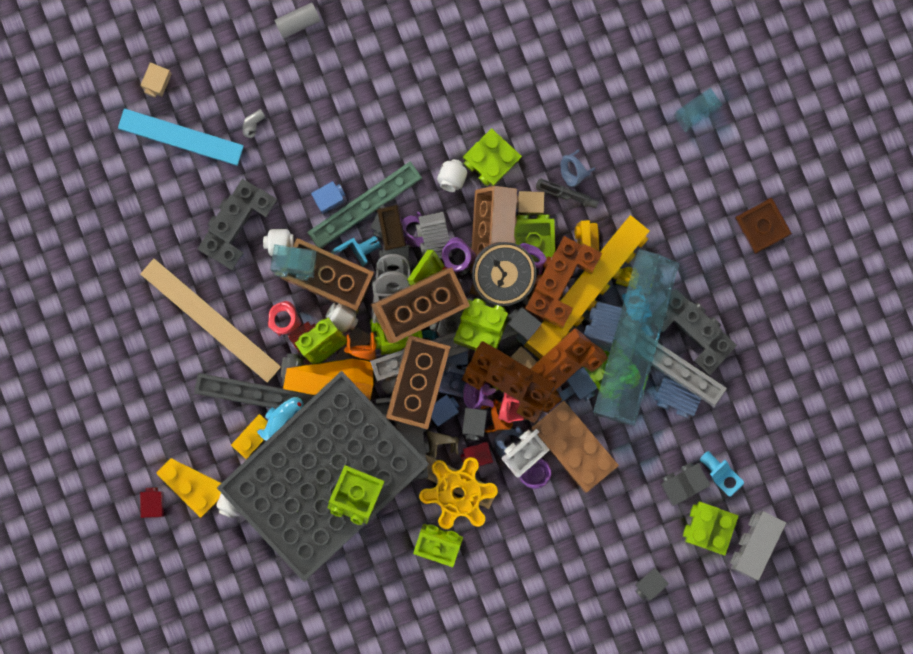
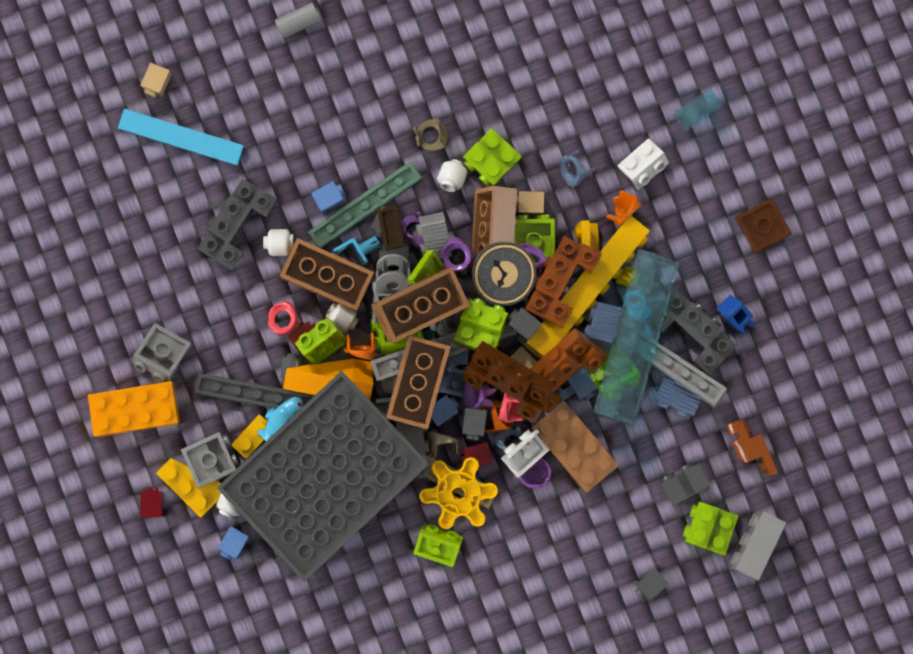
tan tile [140,259,281,383] -> none
light grey arm [242,109,266,138] -> none
clear light blue brick [270,244,318,281] -> none
lime plate [327,465,385,525] -> none
dark grey piece [536,178,599,209] -> none
medium azure bracket [700,451,744,497] -> none
none -> light orange brick [88,381,180,438]
none -> light grey plate [132,323,191,382]
none -> light grey plate [181,432,240,489]
none -> medium blue brick [218,526,250,560]
none -> dark tan piece [414,118,449,151]
none -> orange piece [606,190,642,226]
none -> white bracket [617,138,669,190]
none -> blue brick [716,295,755,336]
none -> dark orange plate [725,418,778,476]

